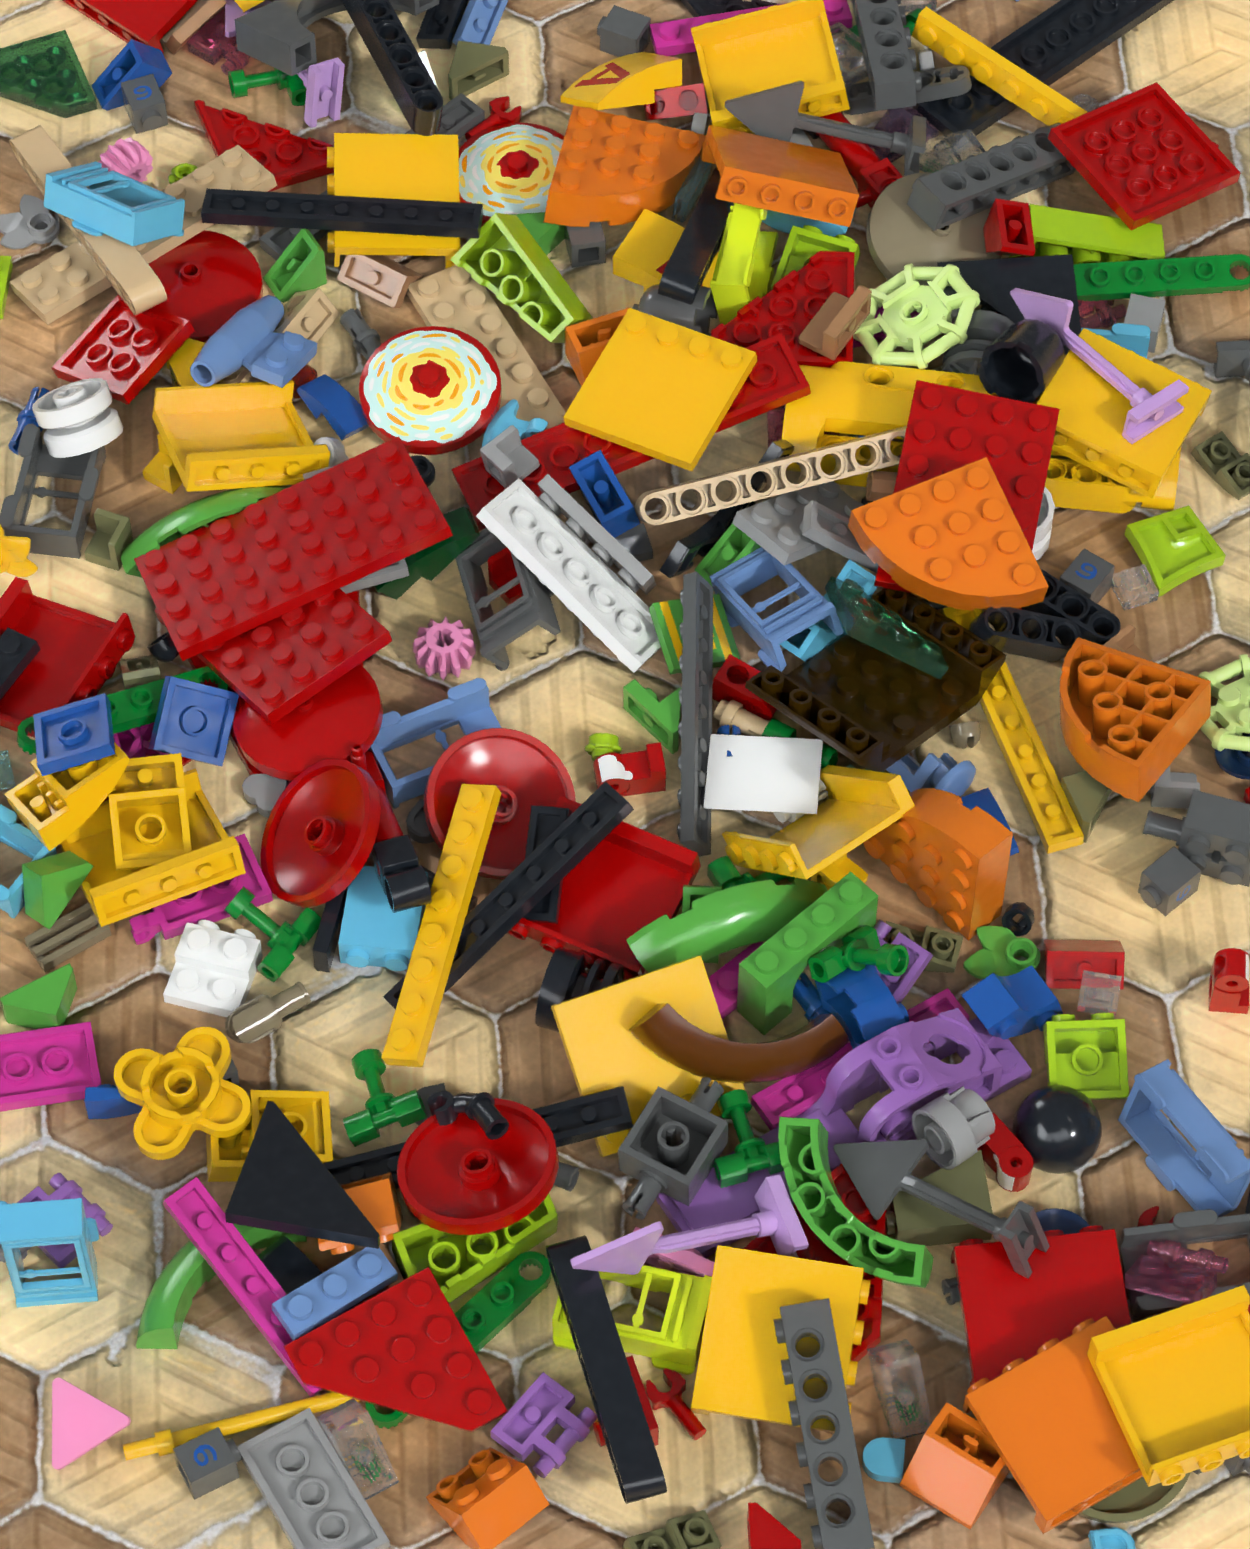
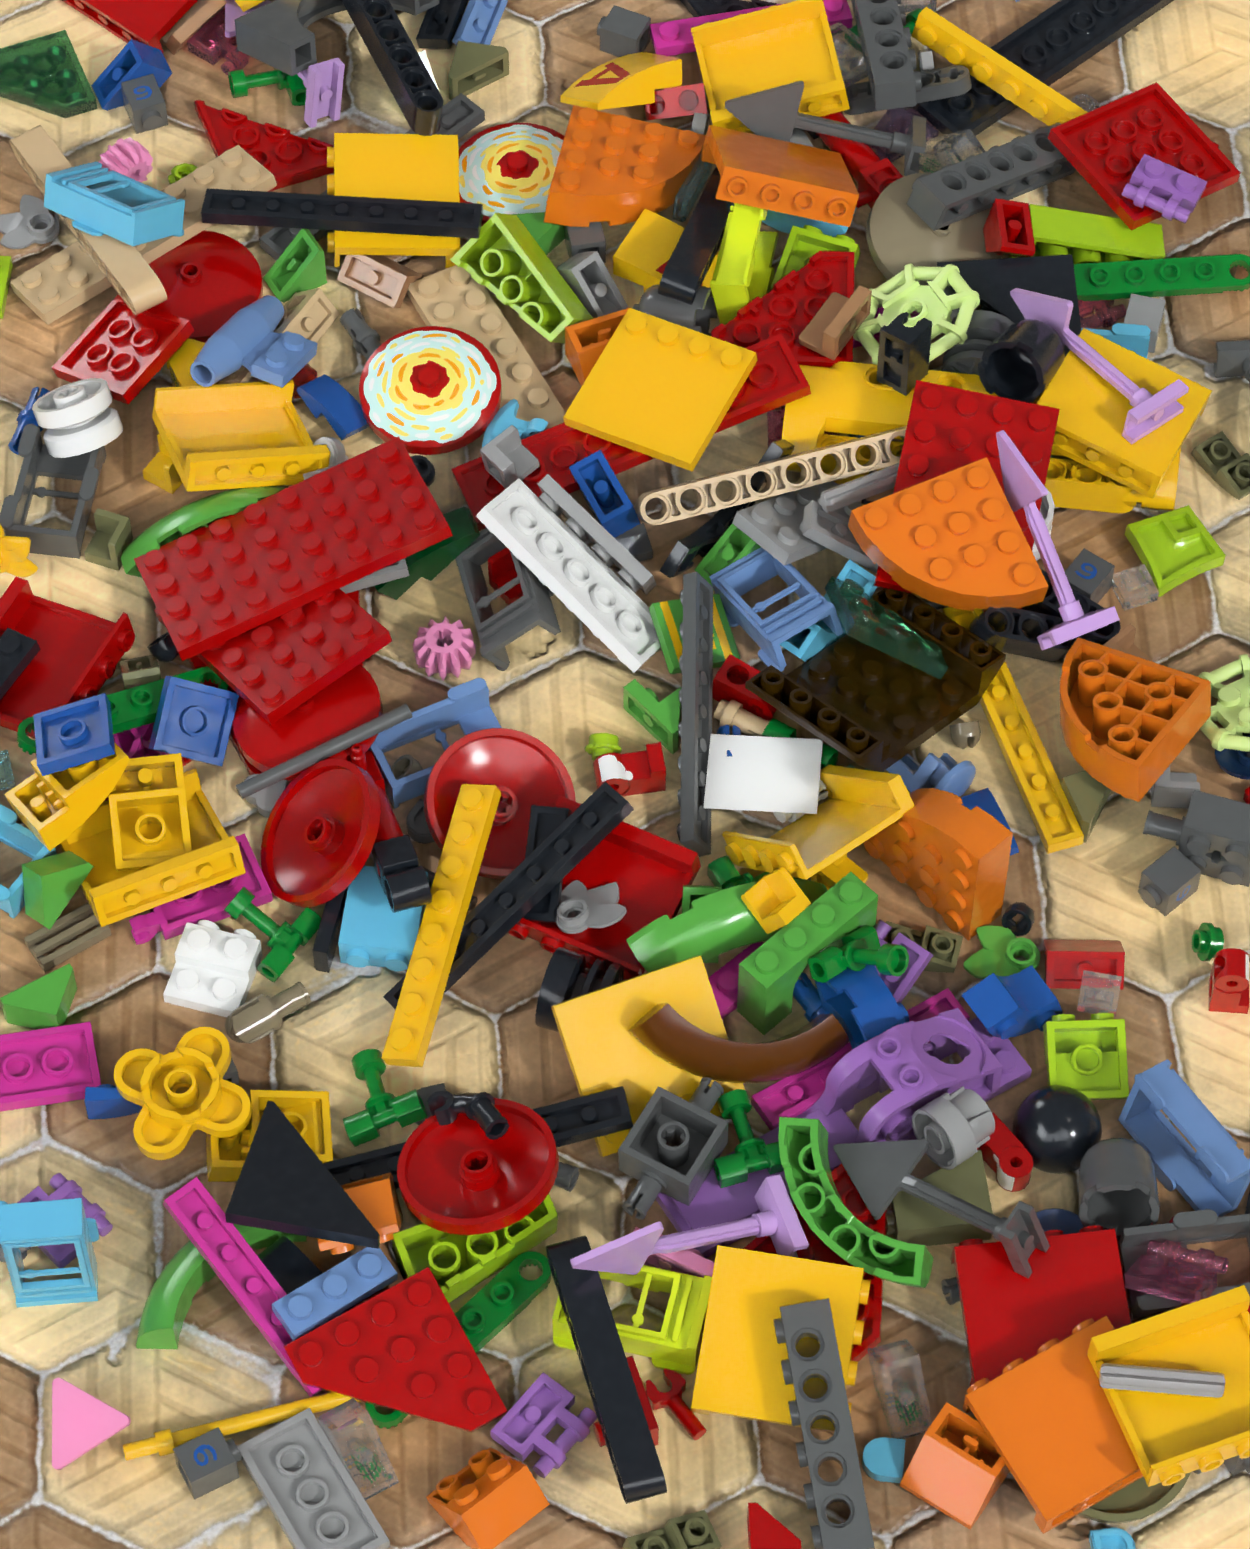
red bar [465,96,522,140] -> none
none -> dark grey piece [236,704,413,799]
none -> dark tan hinge [391,755,423,780]
none -> light grey slope [556,251,629,318]
none -> light grey plate [556,880,627,934]
none -> yellow panel [741,867,812,934]
none -> light grey axle [818,463,899,512]
none -> black hinge [876,312,932,396]
none -> lavender piece [996,430,1120,651]
none -> dark grey cylinder [1078,1138,1160,1241]
none -> light grey axle [1099,1363,1225,1398]
none -> medium lavender plate [1122,154,1208,224]
none -> green plate [1192,922,1224,961]

